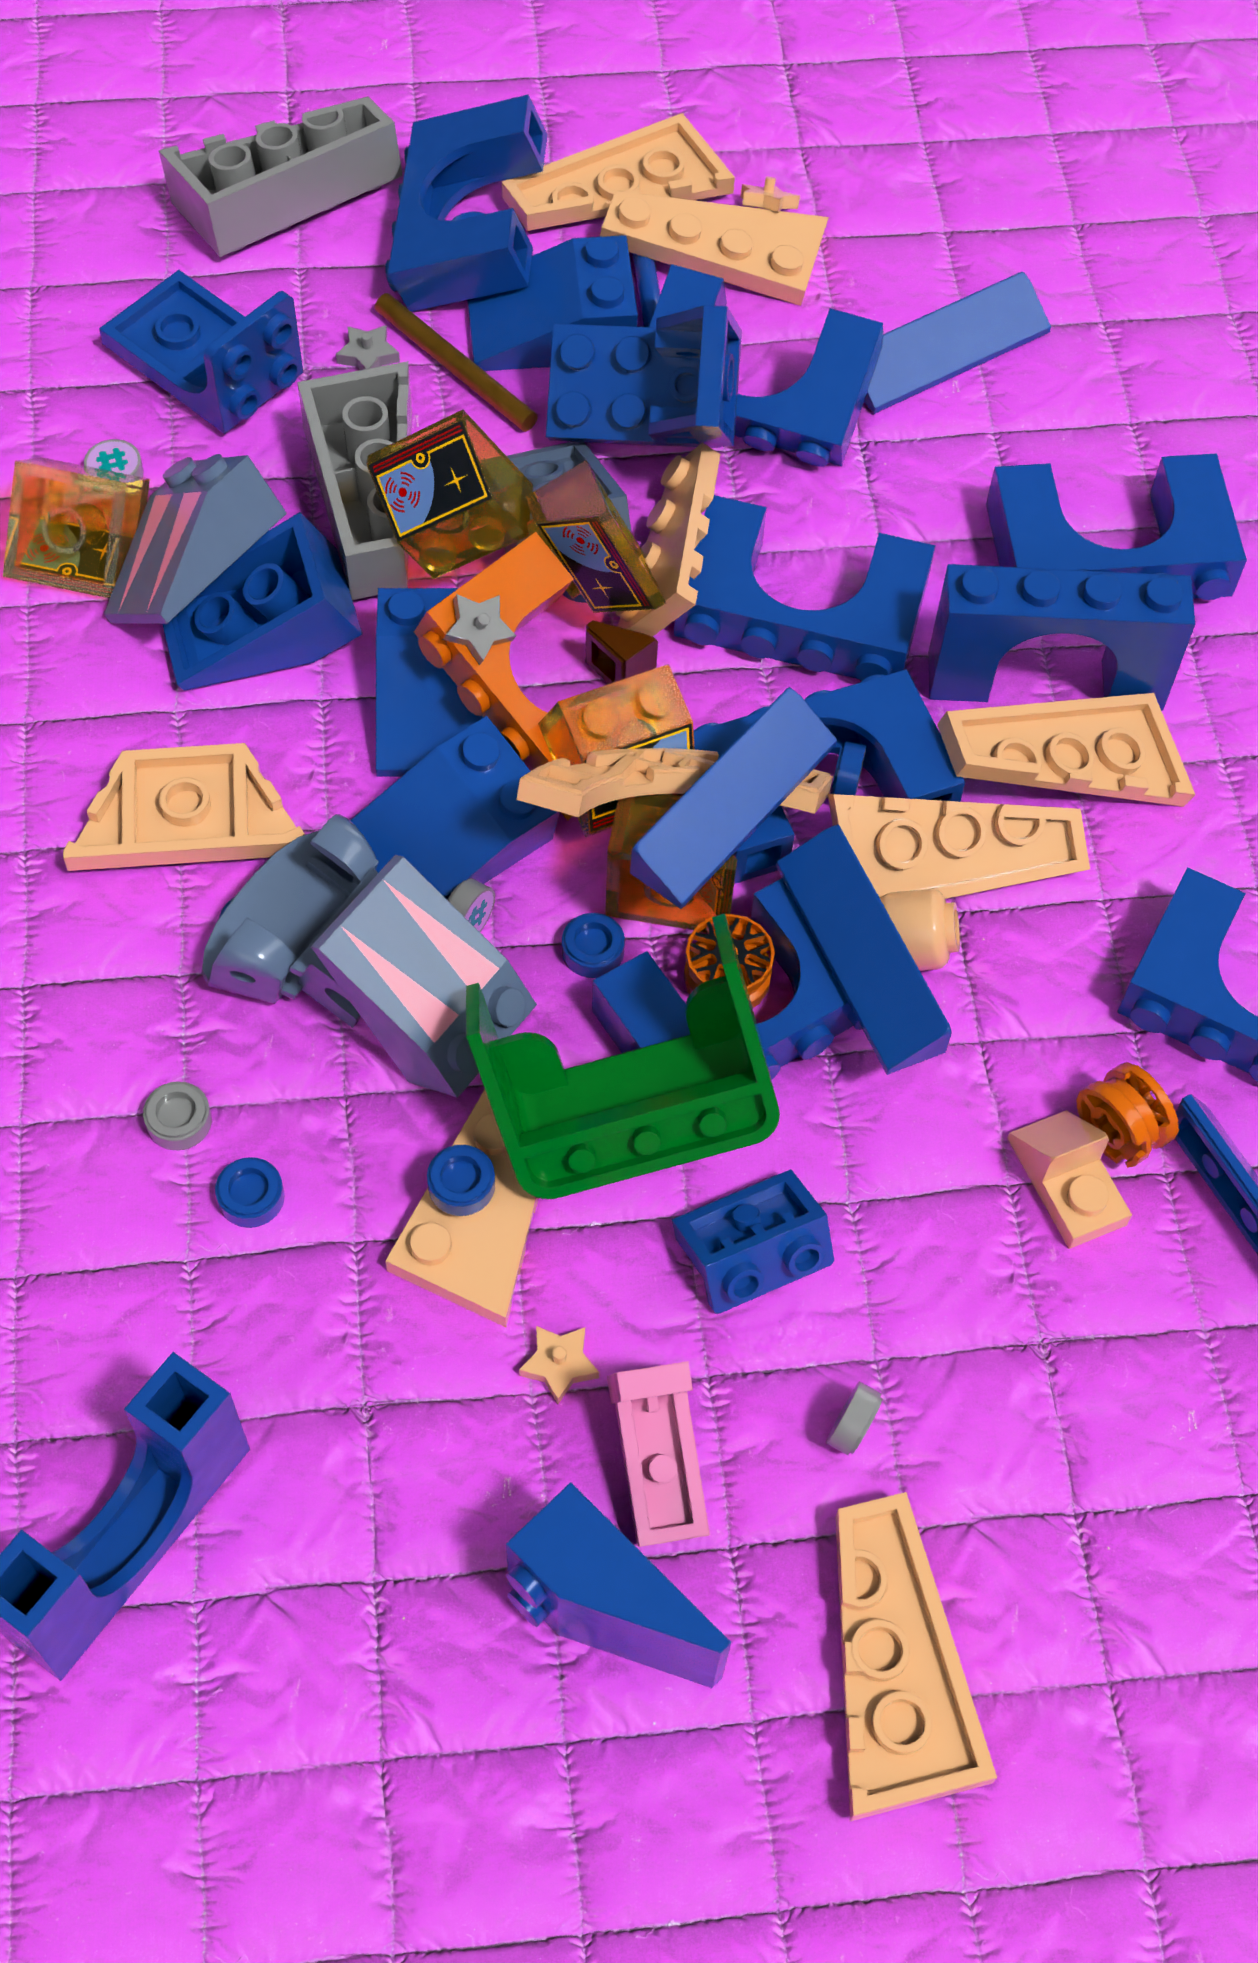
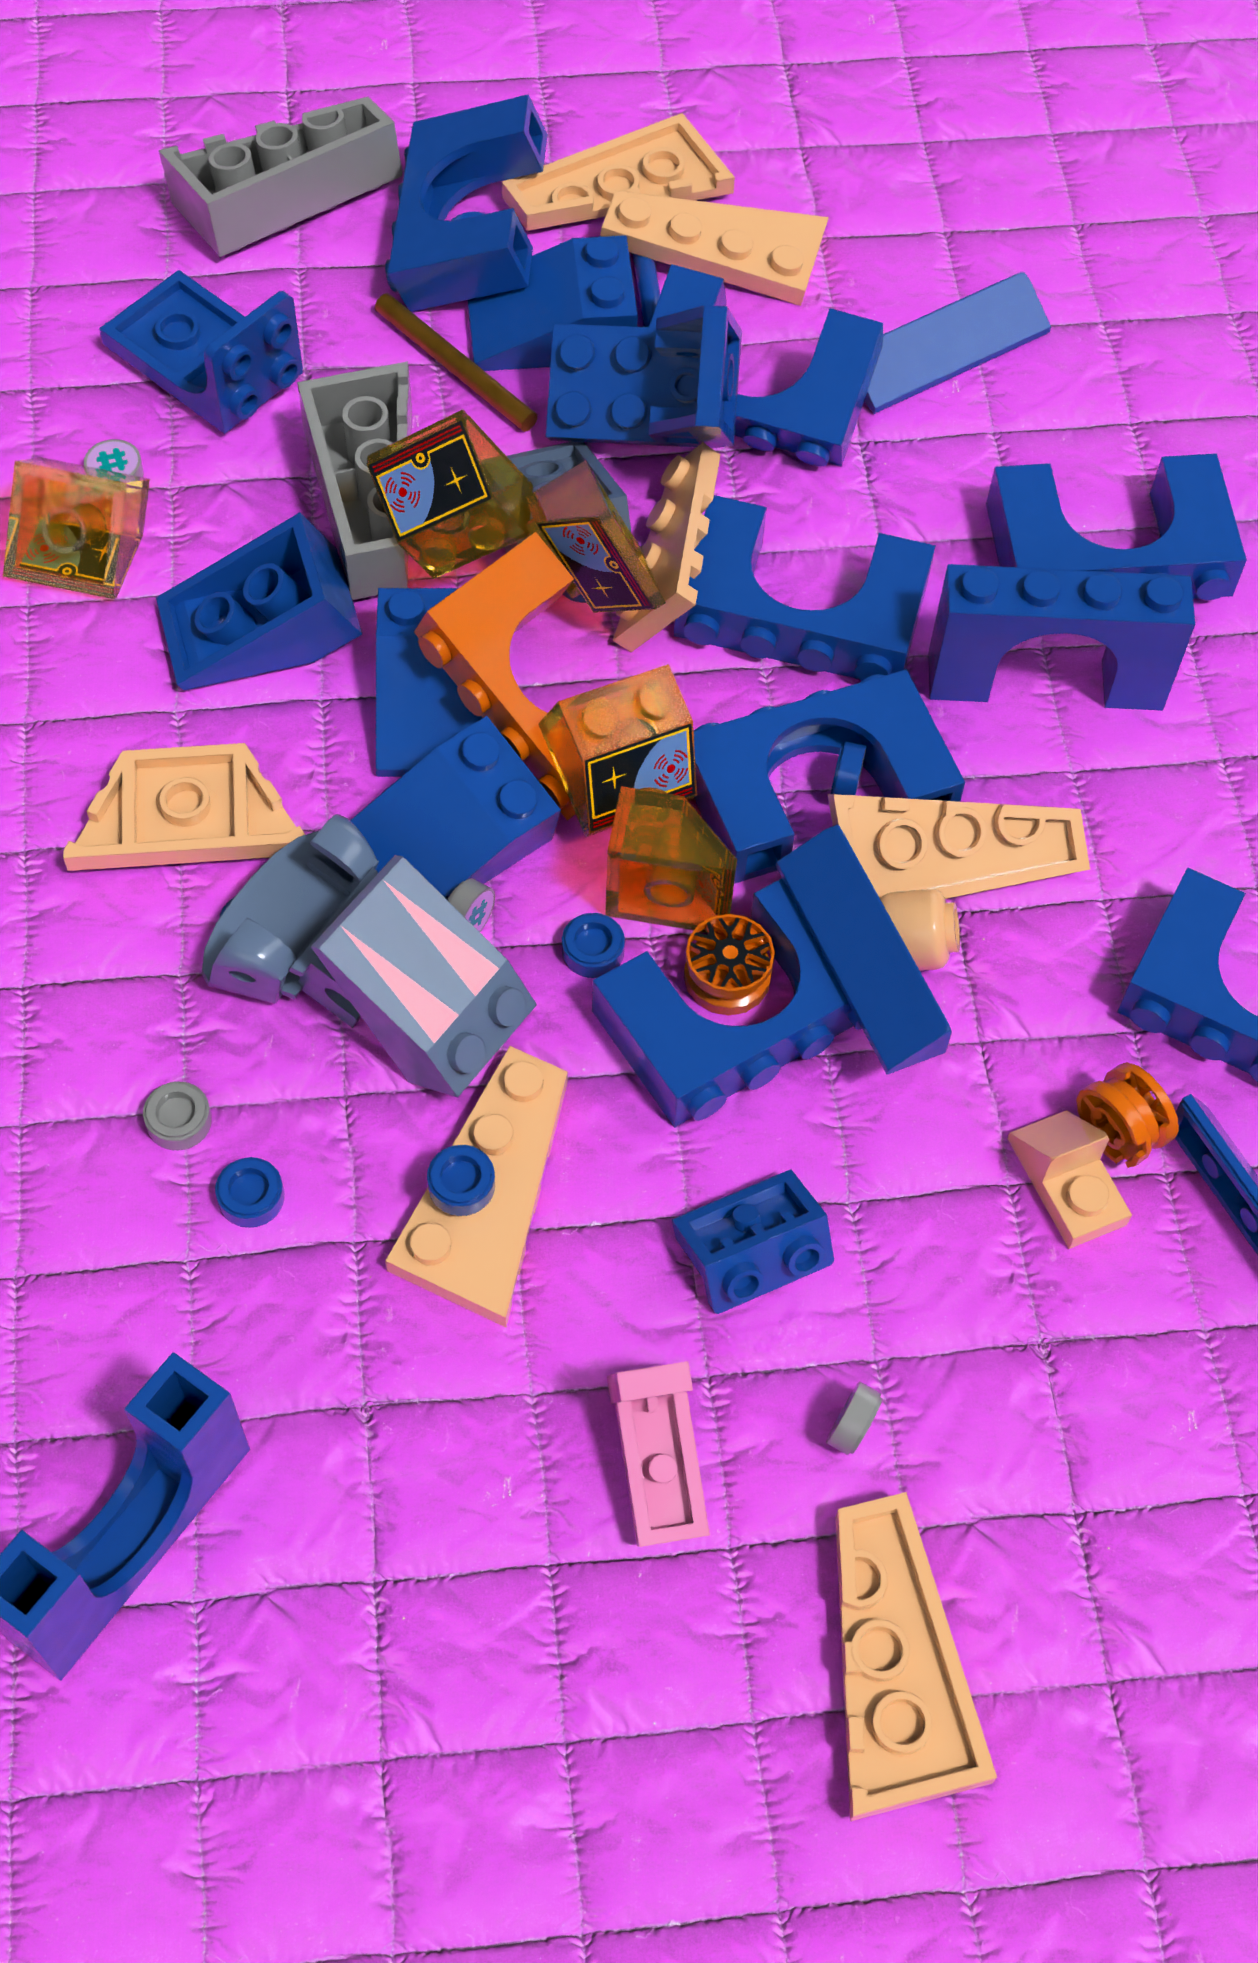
sand blue slope [104,454,287,624] -> none
light grey piece [336,325,400,370] -> none
light grey piece [443,594,516,665] -> none
green windscreen [466,914,780,1199] -> none
blue slope [506,1482,731,1688] -> none
light nougat tile [516,748,833,818] -> none
light nougat piece [519,1326,599,1404] -> none
reddish brown slope [585,620,658,696] -> none
slope [630,687,837,909] -> none
light nougat piece [740,177,800,212] -> none
light nougat wing [937,693,1196,807] -> none

